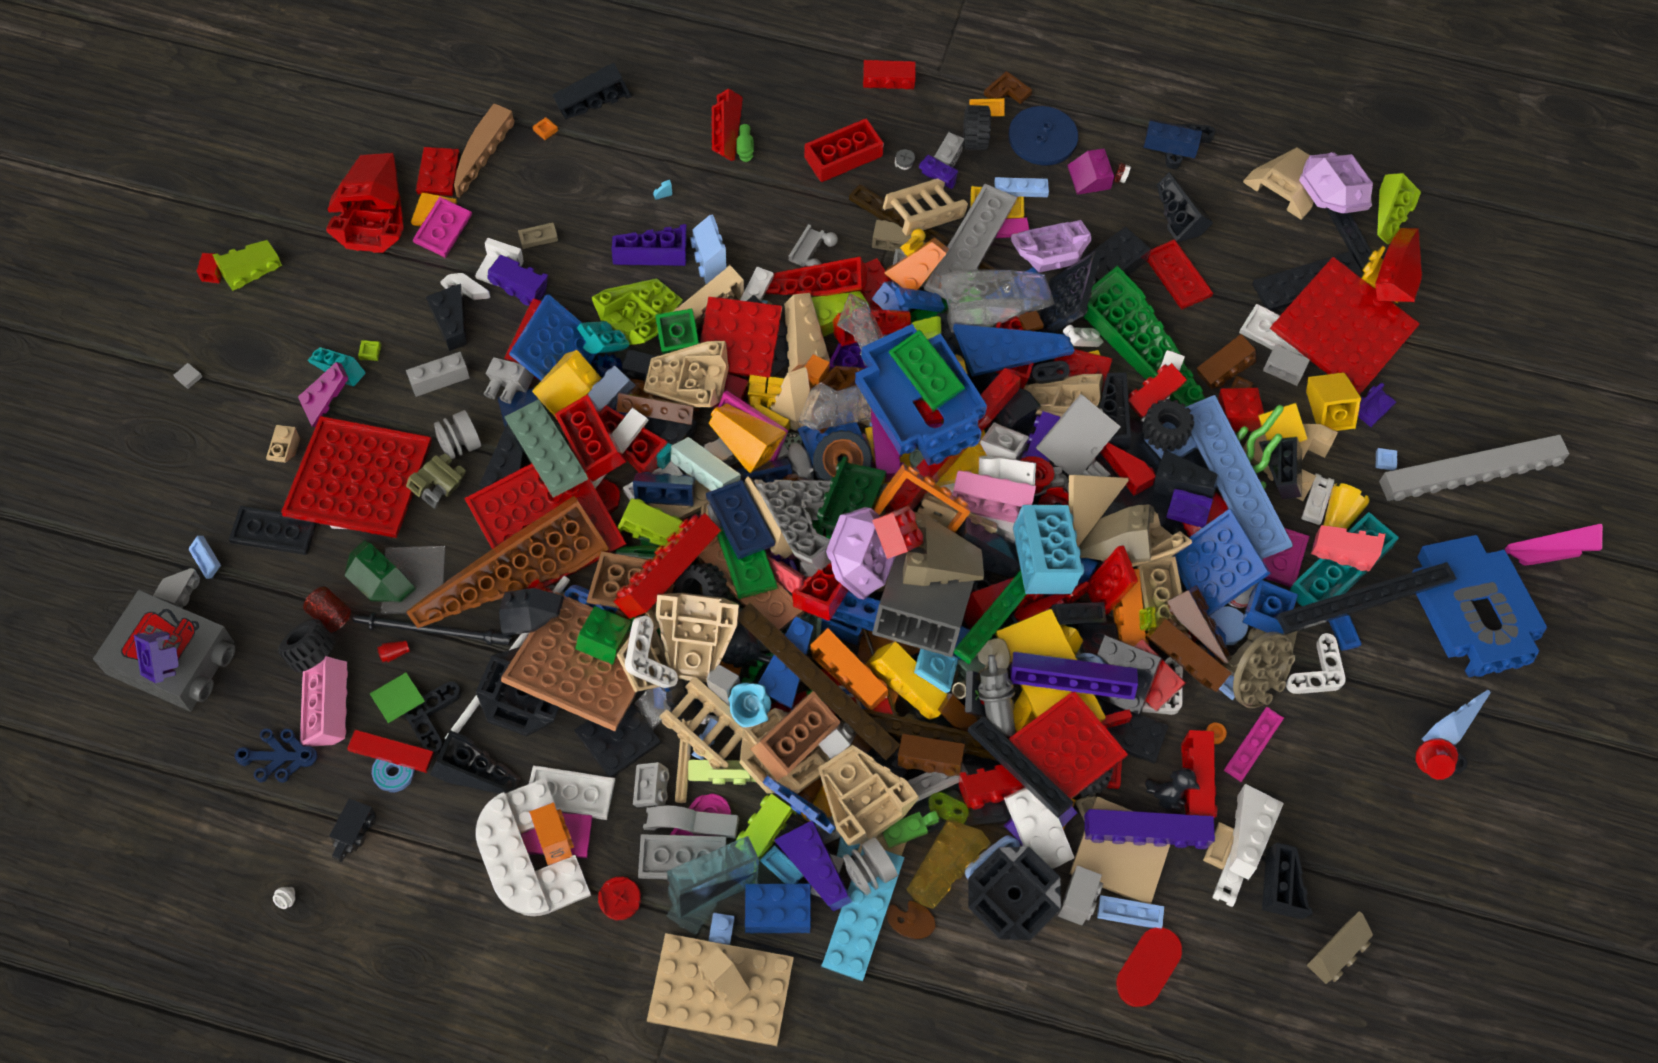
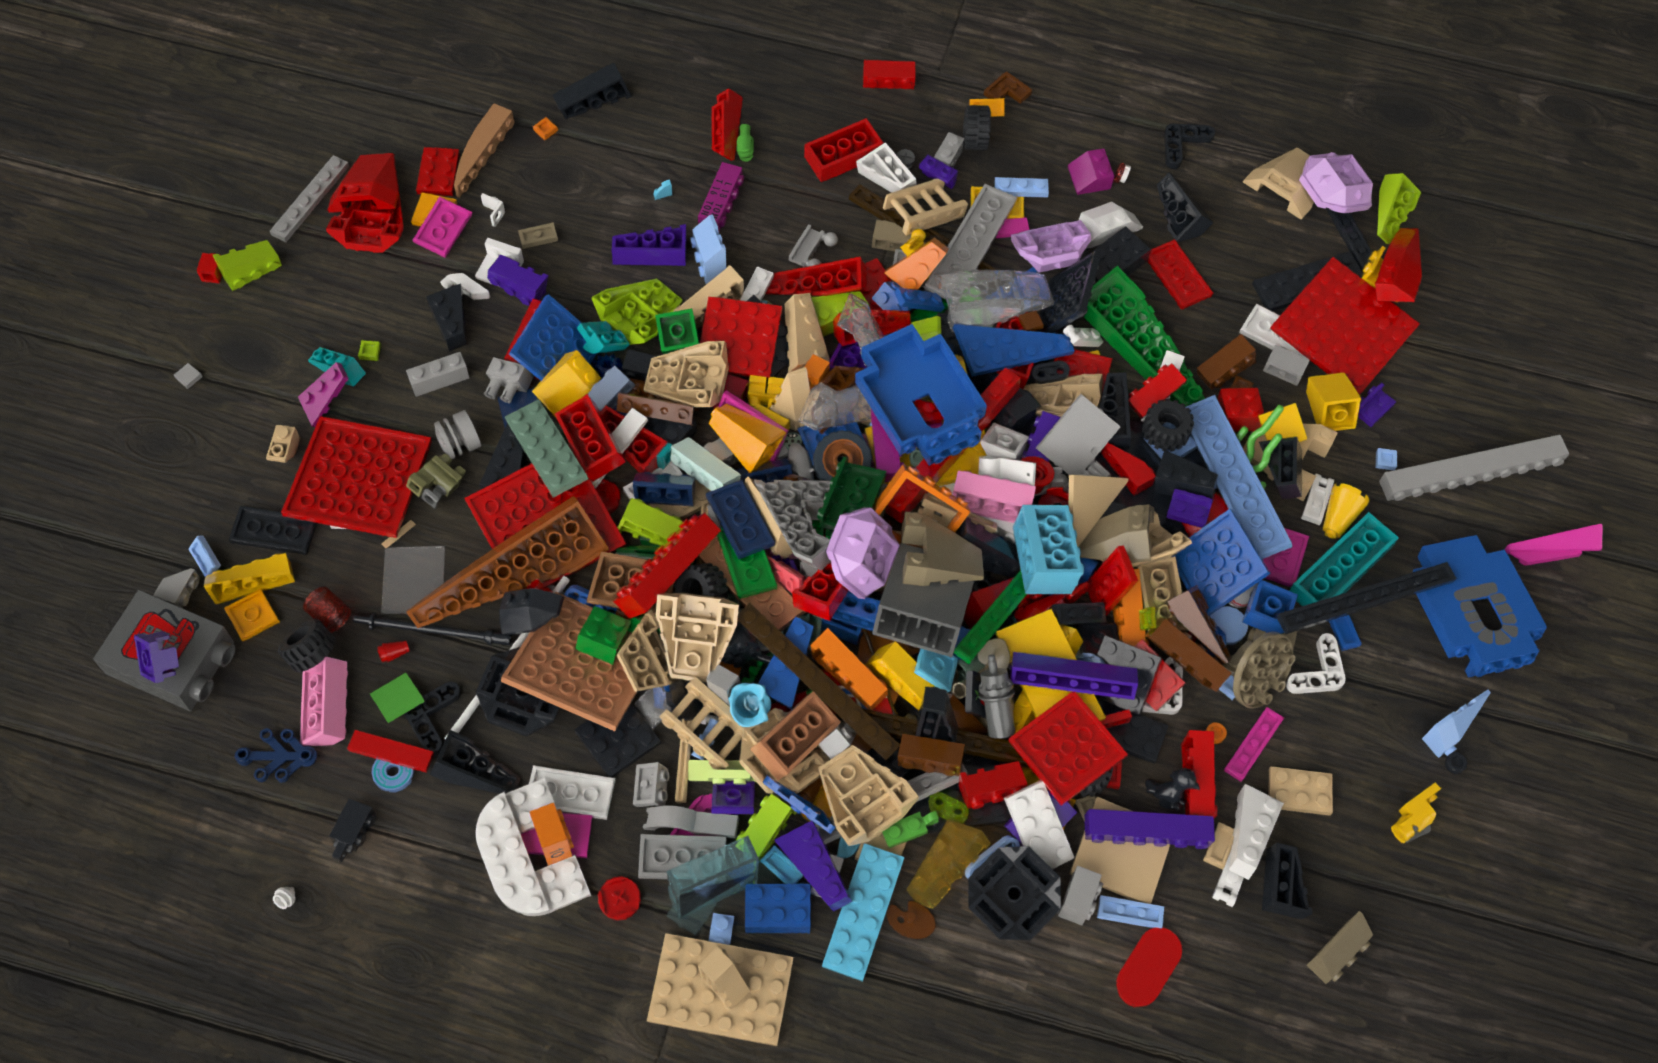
dark green wedge [344,540,416,603] -> none
white beam [625,616,678,688] -> none
light grey wheel [843,837,898,896] -> none
brick [872,505,924,559] -> none
green tile [888,329,965,412] -> none
black plate [968,716,1074,818] -> none
dark blue plate [1008,106,1078,165] -> none
dark blue slope [1143,119,1202,158] -> none
coral wedge [1311,525,1385,571] -> none
red piece [1415,738,1458,779] -> none
none -> yellow wedge [204,553,295,604]
none -> light orange tile [224,589,280,642]
none -> light grey plate [270,155,349,242]
none -> tan piece [381,520,416,549]
none -> white bracket [481,193,505,227]
none -> magenta brick [698,162,745,231]
none -> dark purple tile [711,781,755,814]
none -> white wedge [856,143,917,192]
none -> black wedge [915,687,958,743]
none -> white wedge [1079,202,1143,249]
none -> tan plate [1268,767,1333,815]
none -> yellow plate [1391,782,1441,843]

